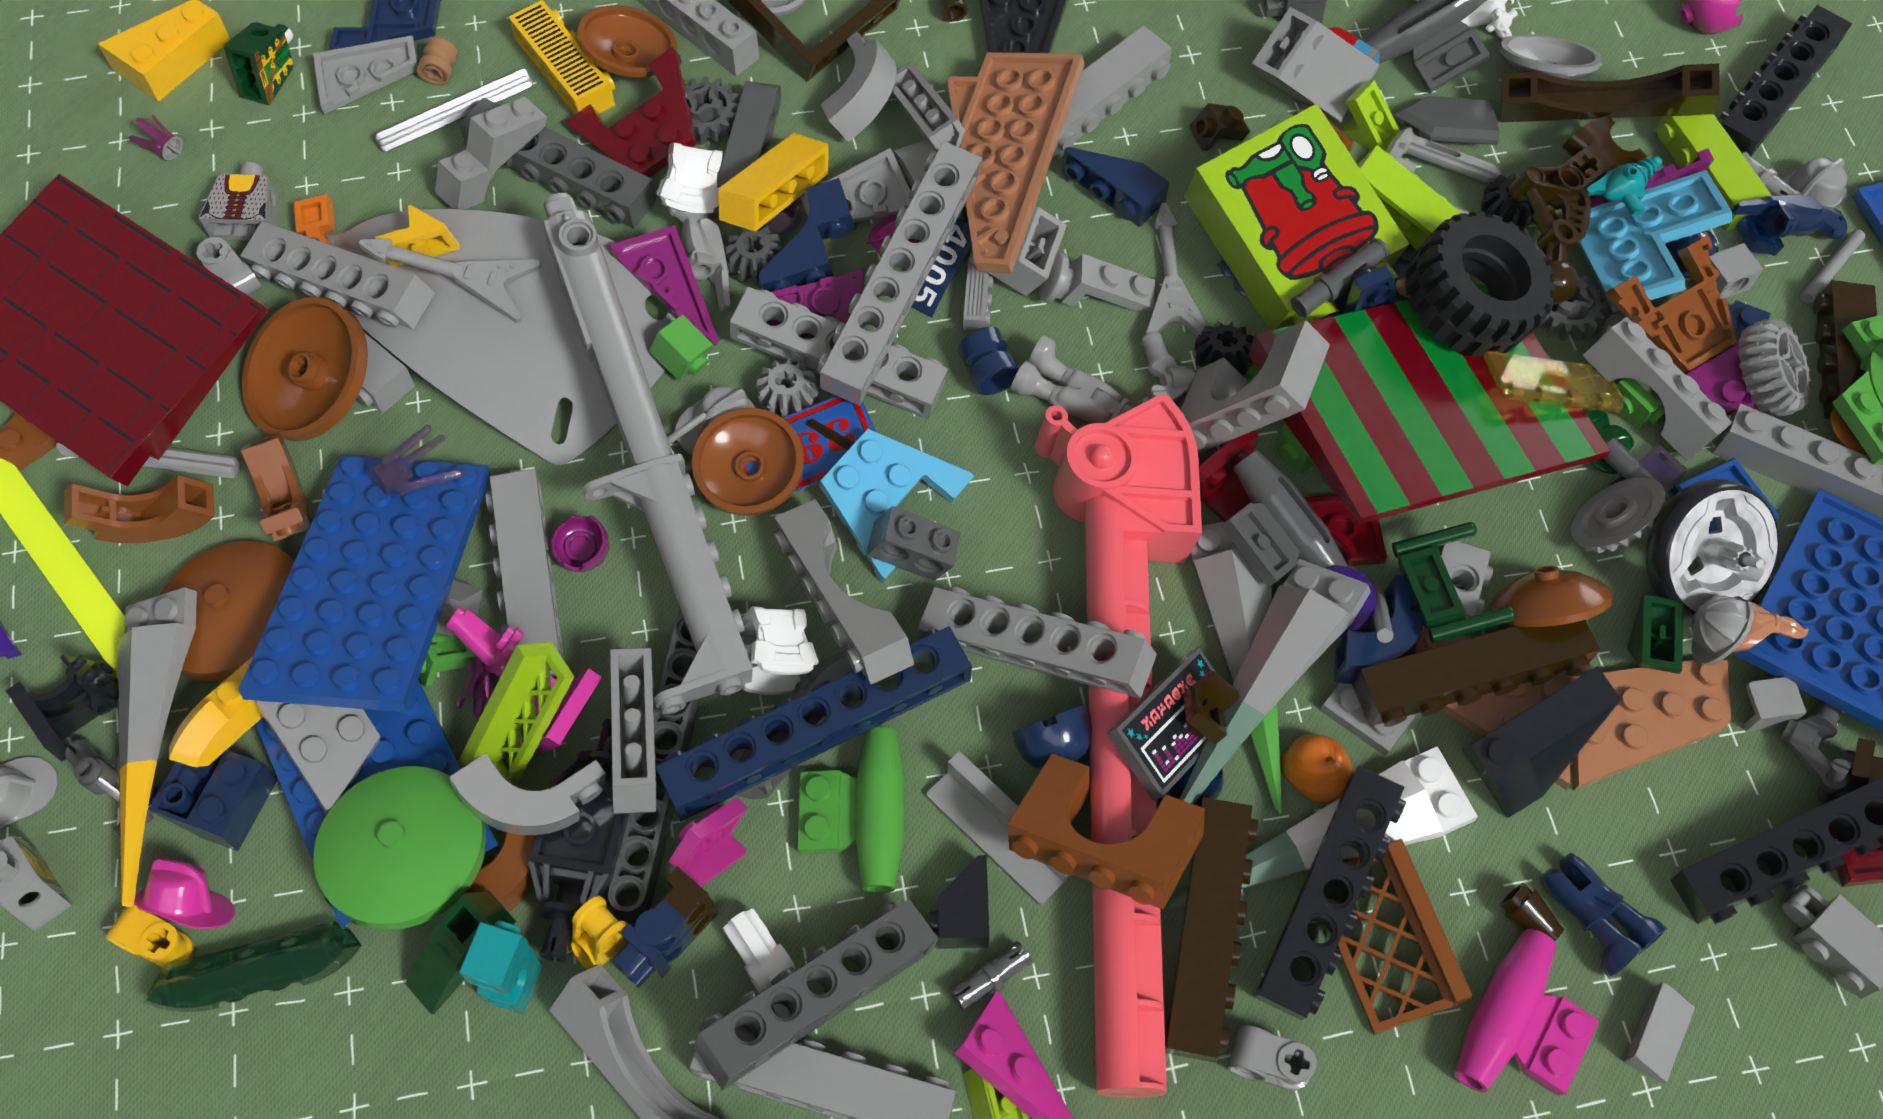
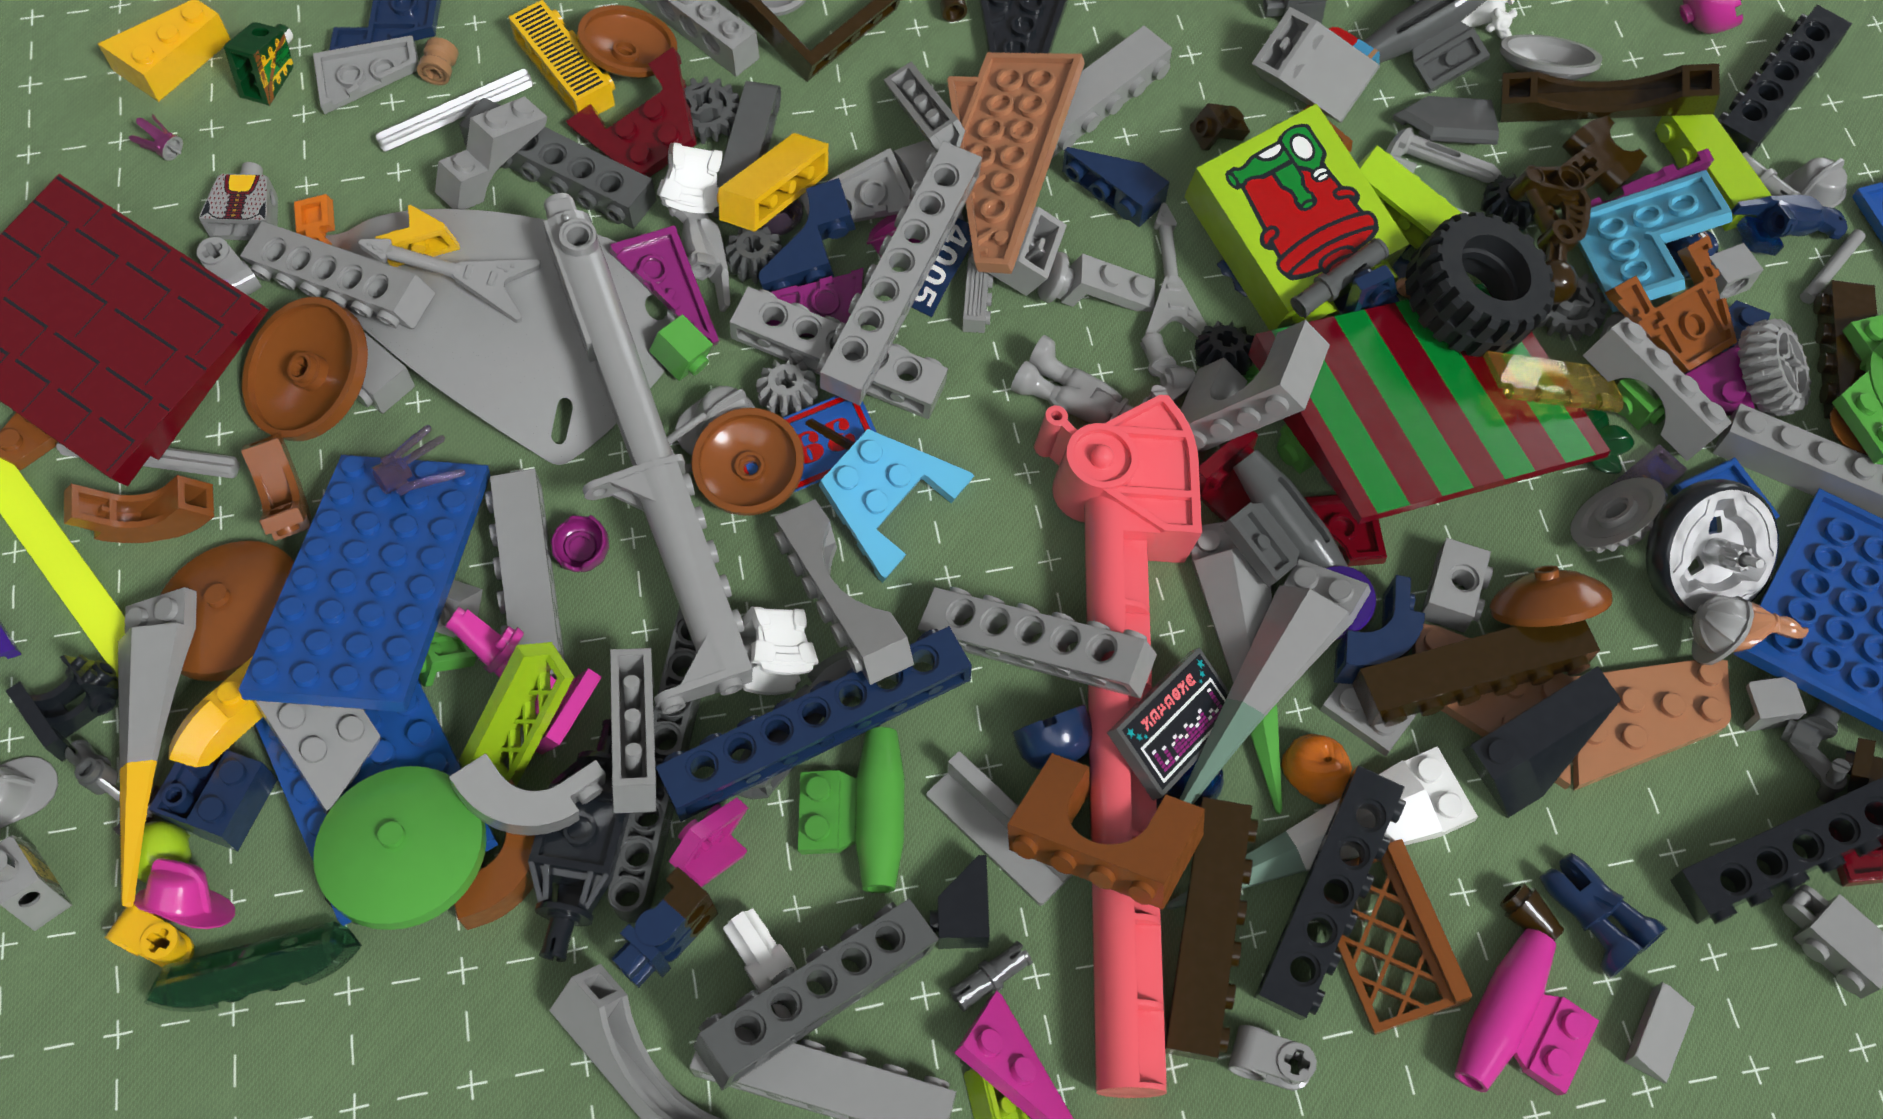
dark green slope [405,891,517,1014] -> none
flat silver piece [456,660,498,717] -> none
teal arch [459,921,543,1015] -> none
yellow piece [570,896,628,970] -> none
light grey arch [821,31,897,142] -> none
dark grey brick [867,506,961,581] -> none
dark blue wheel [958,326,1019,395] -> none
dark brown bracket [1183,671,1239,745] -> none
lime slope [1341,80,1400,152] -> none
light grey bar [1373,585,1393,643] -> none
dark green plate [1392,522,1515,643] -> none
teal piece [1586,156,1662,217] -> none
dark grey piece [1603,438,1669,494] -> none
dark green slope [1627,594,1683,674] -> none
none -> lime hair [138,821,192,883]

